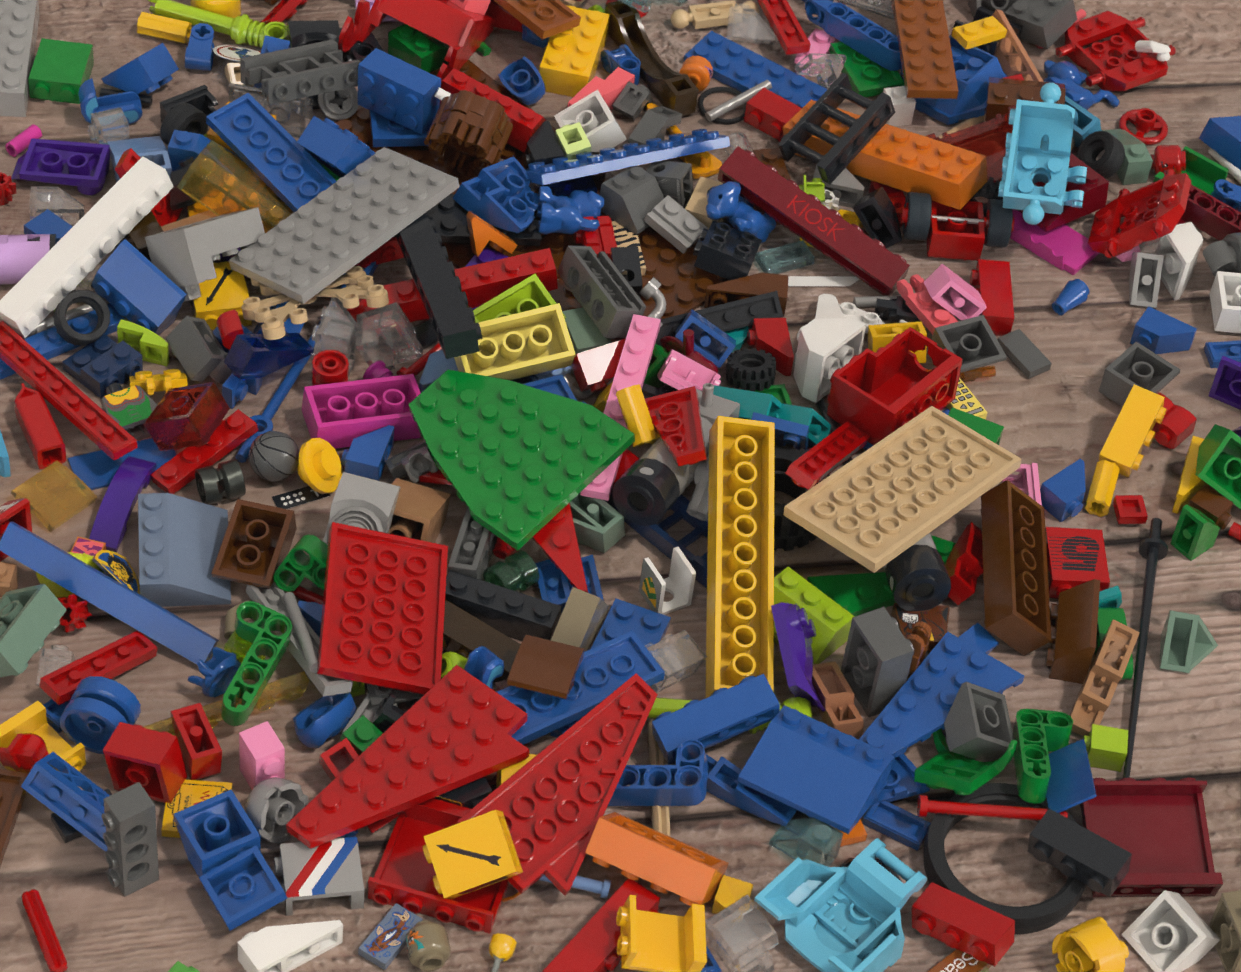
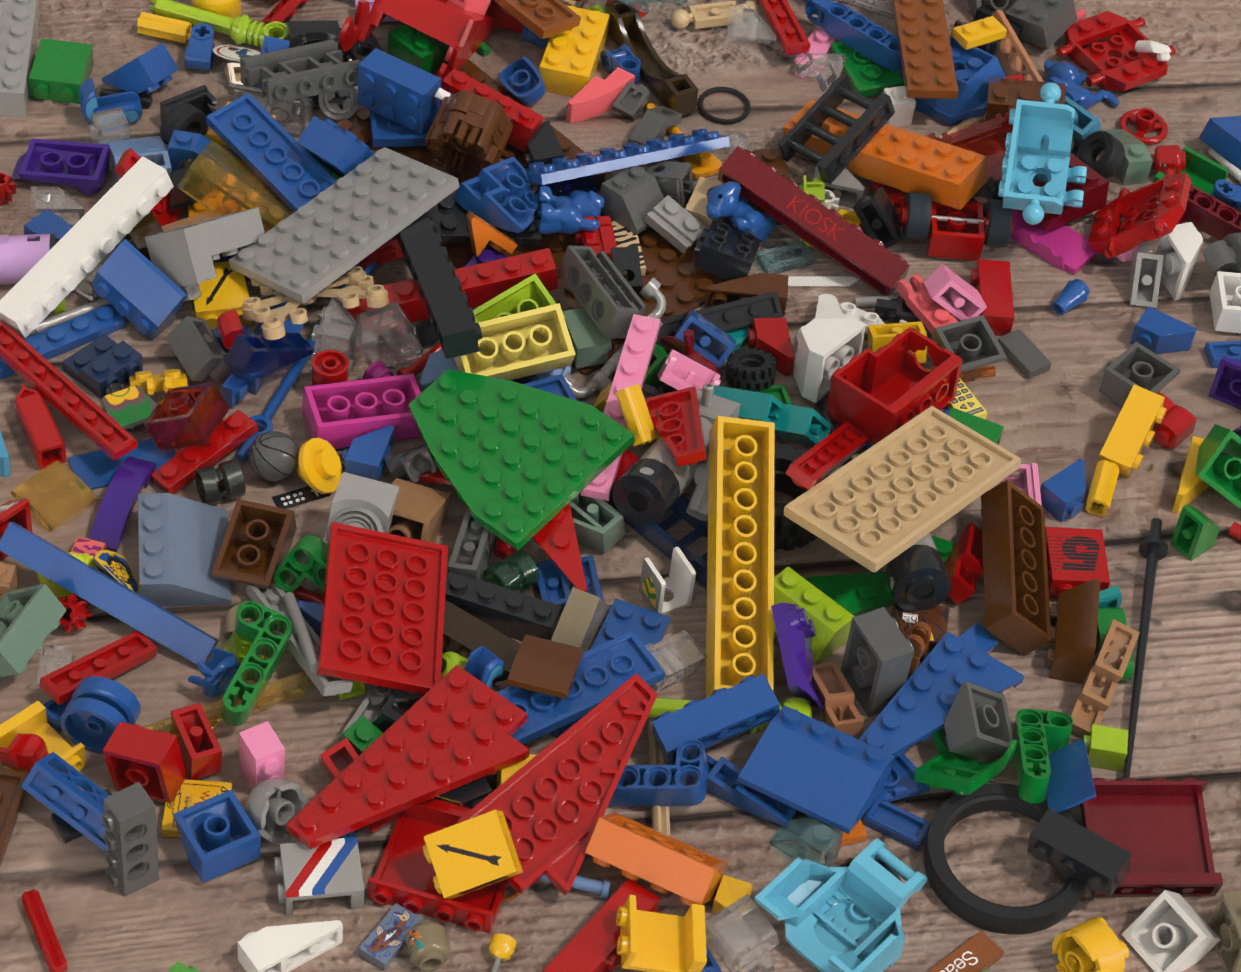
dark pink axle [5,124,42,157] -> none
black tyre [54,290,110,346] -> none
lime slope [117,319,169,366] -> none
blue plate [199,845,287,931] -> none
blue piece [293,692,356,749] -> none
white slope [554,90,627,152] -> none
yellowish green brick [555,122,591,160] -> none
slope [571,339,626,393] -> none
orange head [679,56,713,93] -> none
blue plate [683,31,828,108] -> none
light grey bar [705,80,772,122] -> none
red brick [744,88,802,141] -> none
blue wing [751,412,809,451] -> none
red brick [912,882,1015,967] -> none
red bar [917,795,1068,821] -> none
red plate [1113,495,1148,524] -> none
sand green slope [1159,610,1218,673] -> none
reddish brown brick [1188,485,1233,530] -> none

